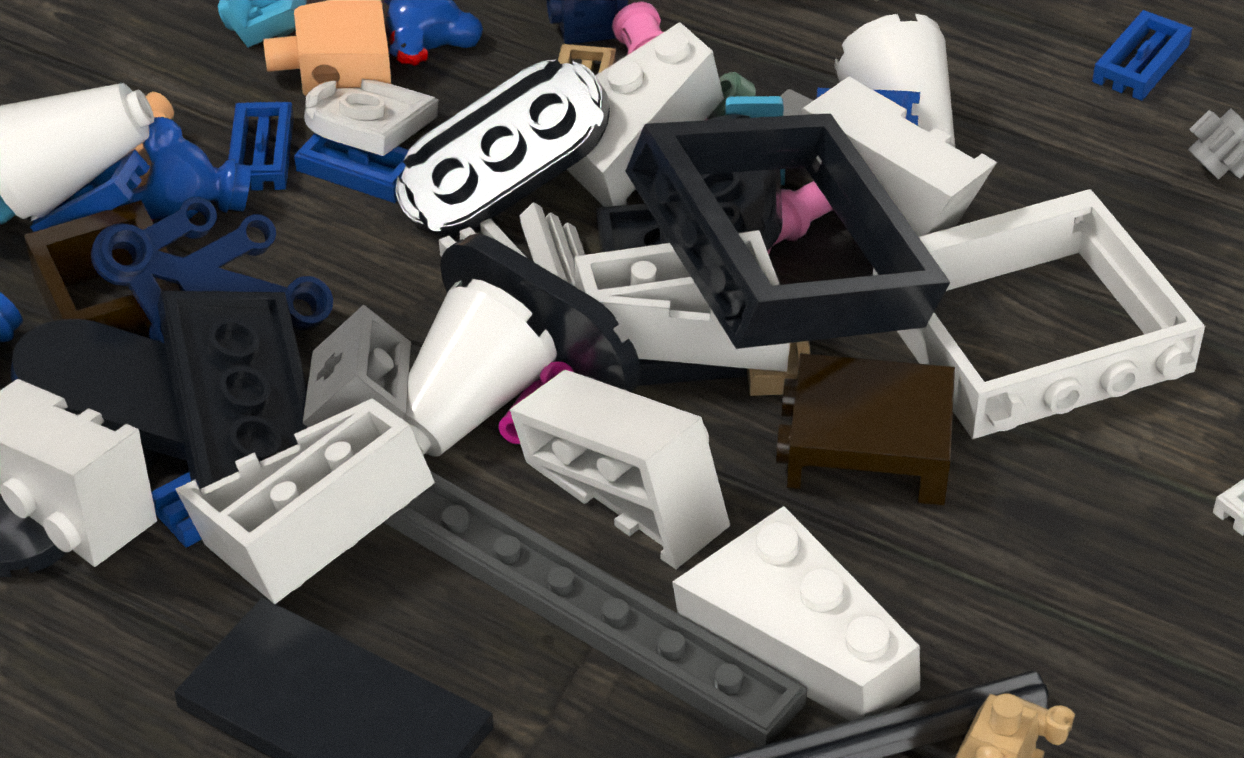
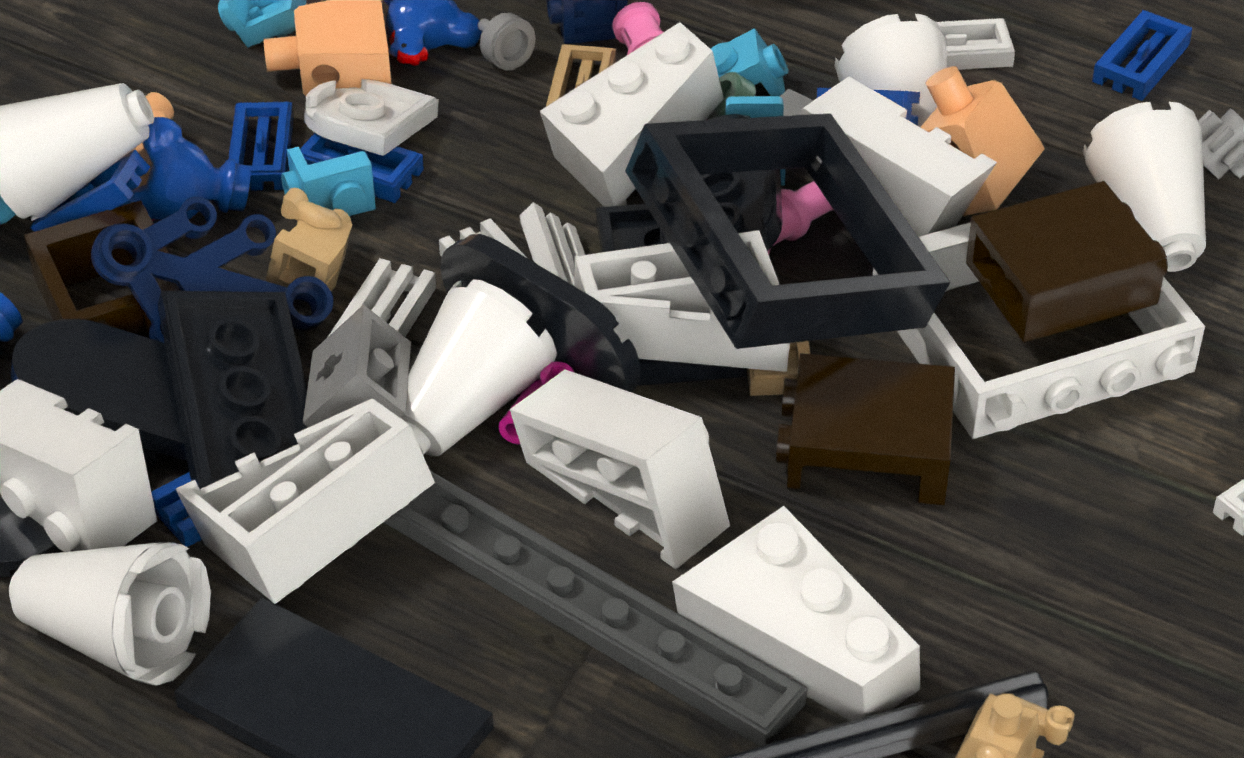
tile [396,59,610,237] -> none
none -> white cone [9,542,211,685]
none -> tan piece [266,187,352,292]
none -> medium azure bracket [281,147,376,216]
none -> white tile [328,258,436,337]
none -> light grey tile [478,13,536,70]
none -> medium azure bracket [711,28,788,96]
none -> light nougat torso [921,66,1045,216]
none -> white tile [936,18,1015,70]
none -> dark brown brick [966,181,1168,342]
none -> white cone [1083,102,1206,272]

